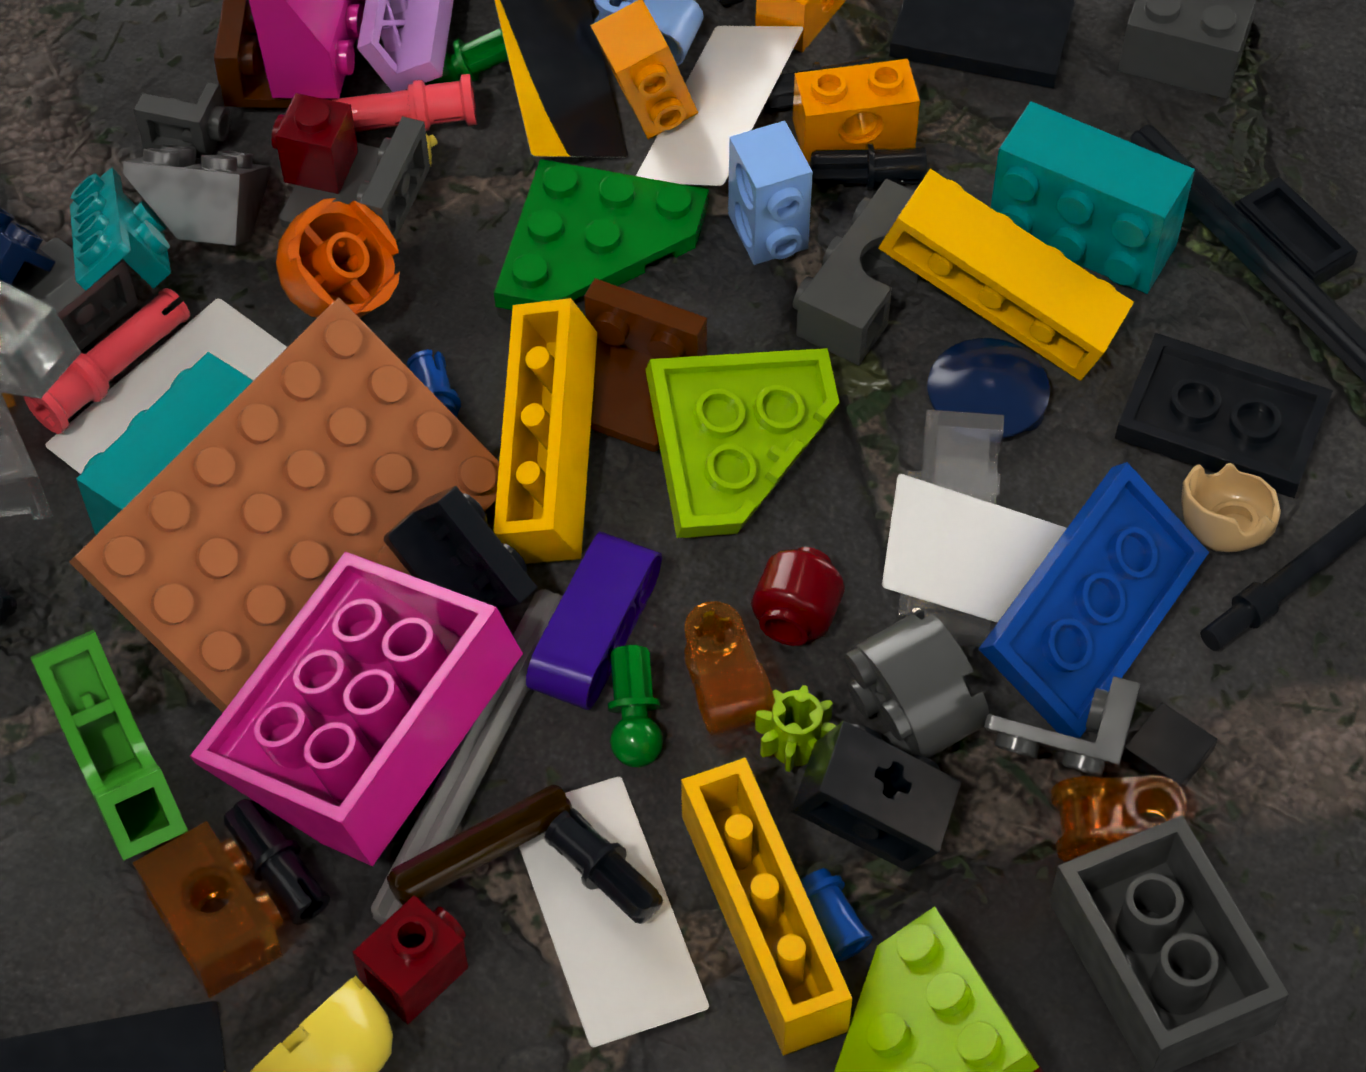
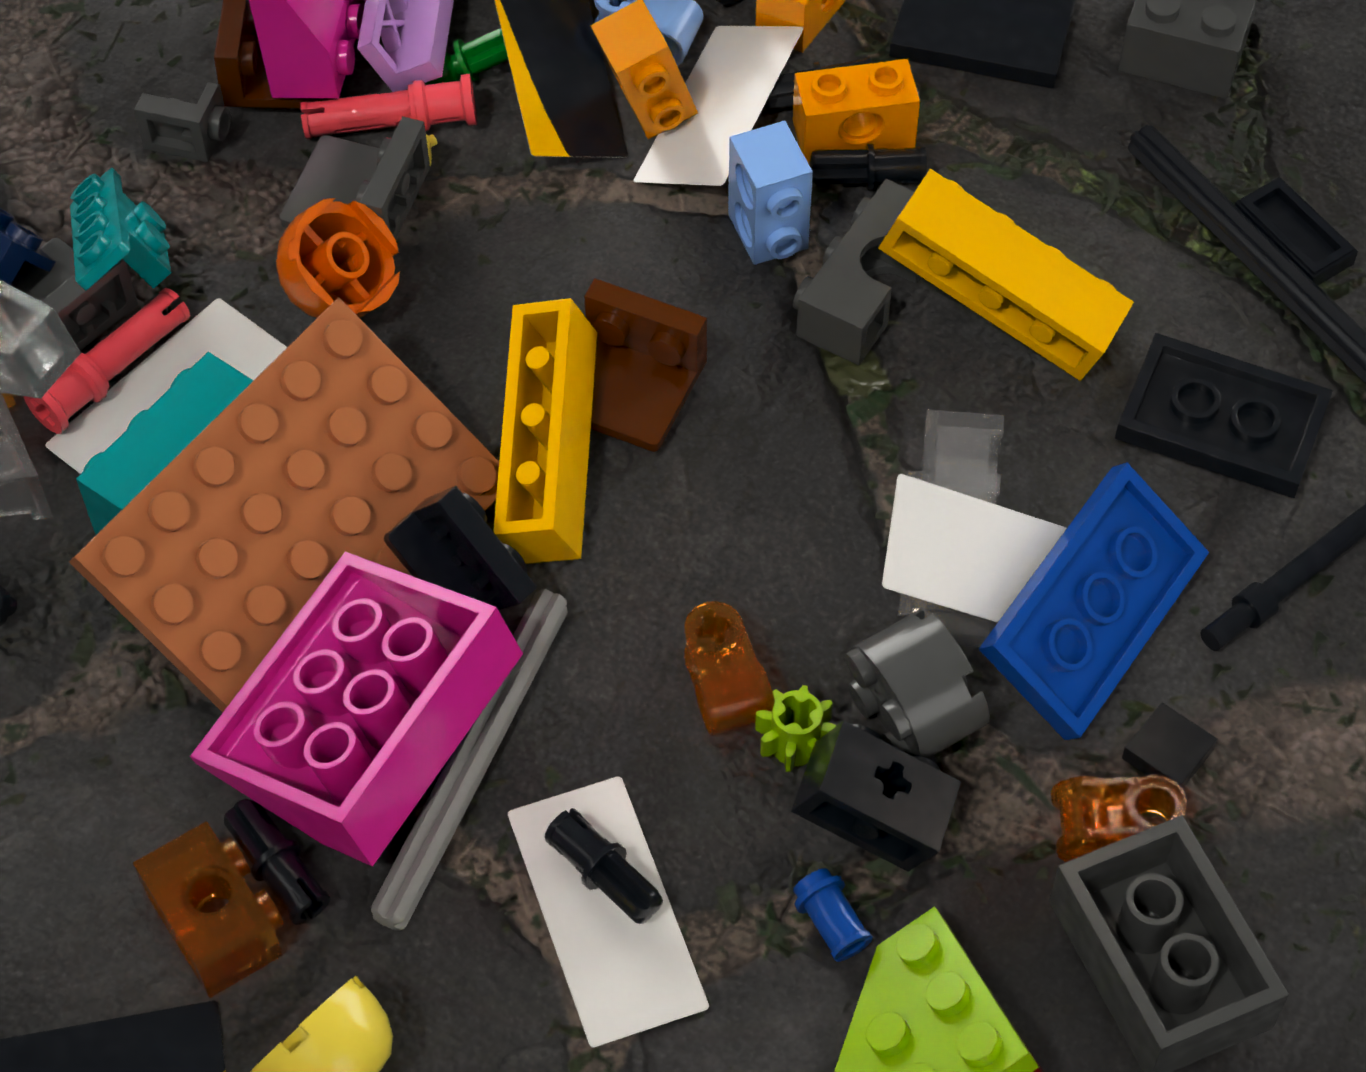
bright green arch [30,630,188,861] -> none
flat silver slope [123,145,270,246] -> none
dark red brick [271,93,358,194] -> none
dark red brick [352,895,468,1025] -> none
dark brown axle [387,785,572,905] -> none
blue pin [406,349,461,418] -> none
green plate [494,159,709,310] -> none
dark purple beam [526,532,662,710] -> none
green axle [607,645,663,768] -> none
lime plate [645,348,839,538] -> none
yellow brick [681,757,853,1056] -> none
dark red head [751,547,845,646] -> none
dark blue dish [927,338,1050,443] -> none
dark grey bracket [984,676,1141,777] -> none
teal brick [990,101,1195,294] -> none
tan hair [1181,463,1281,552] -> none

